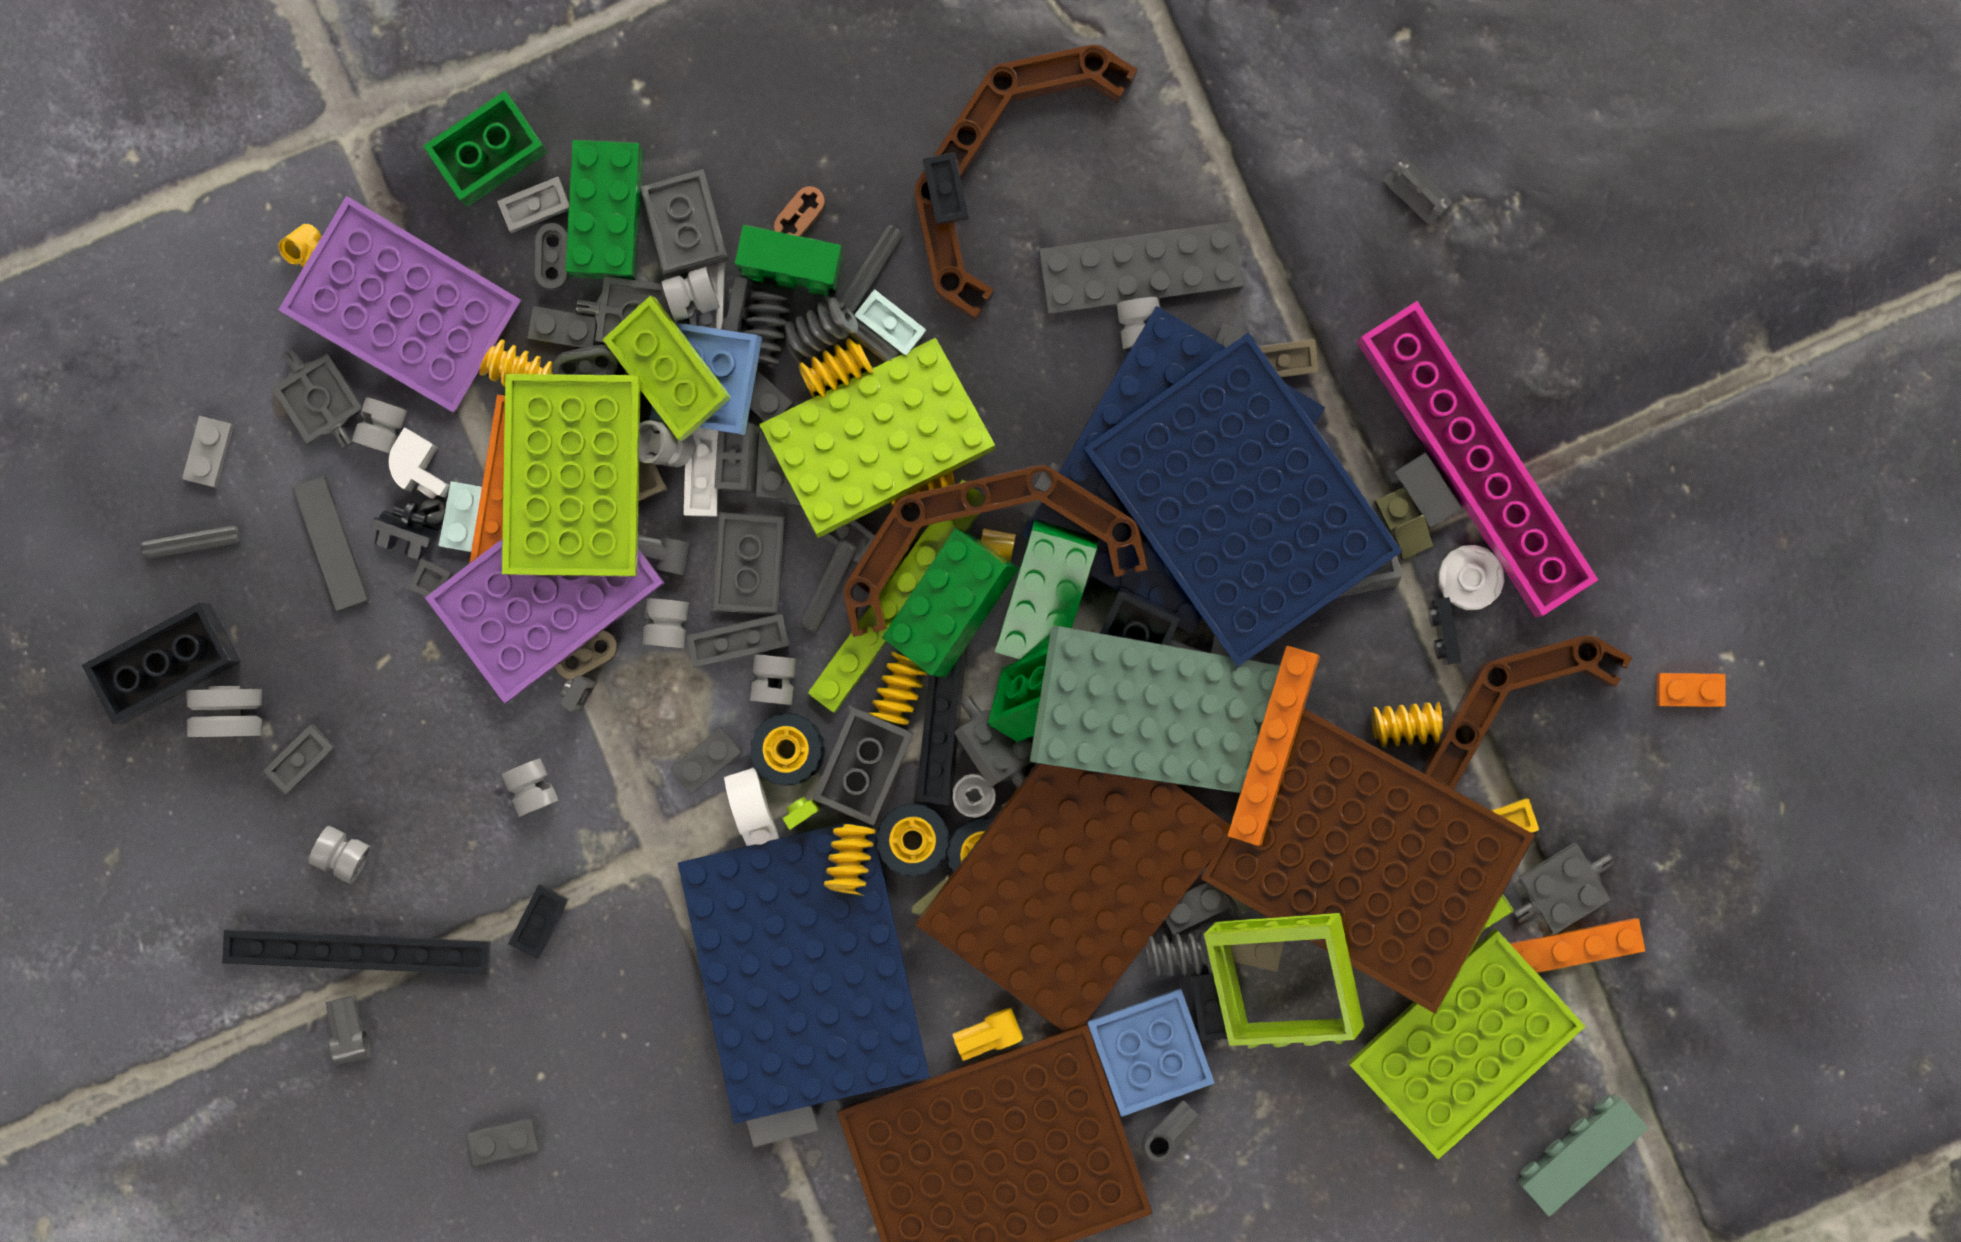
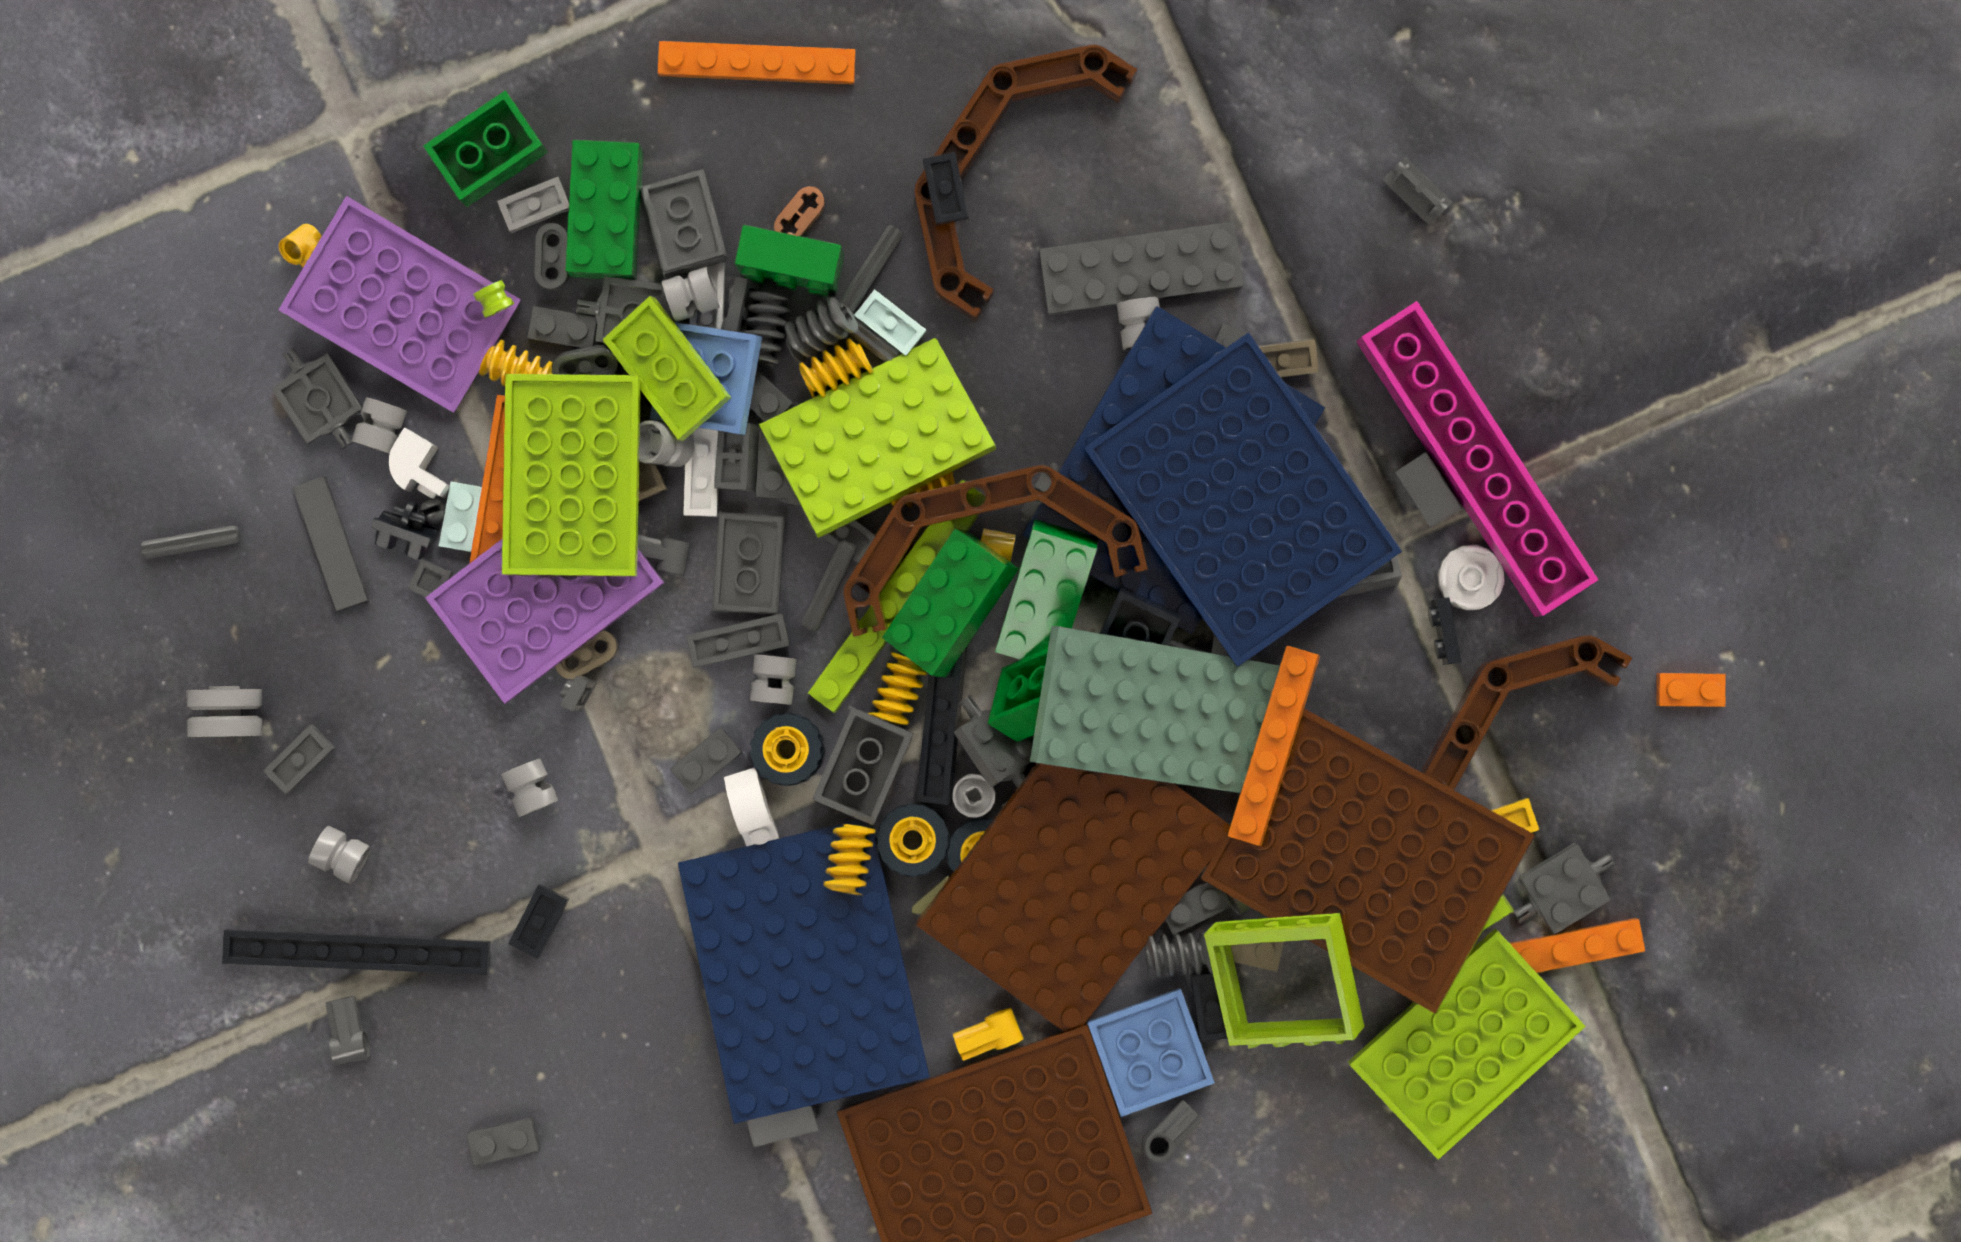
black brick [82,602,241,724] -> none
light grey plate [182,416,234,488] -> none
light grey wheel [642,598,689,648] -> none
lime plate [782,796,821,829] -> none
yellow piece [1371,702,1443,748] -> none
olive slope [1374,487,1433,560] -> none
sand green brick [1517,1094,1649,1217] -> none
none -> lime wheel [473,280,514,318]
none -> orange plate [658,41,856,84]

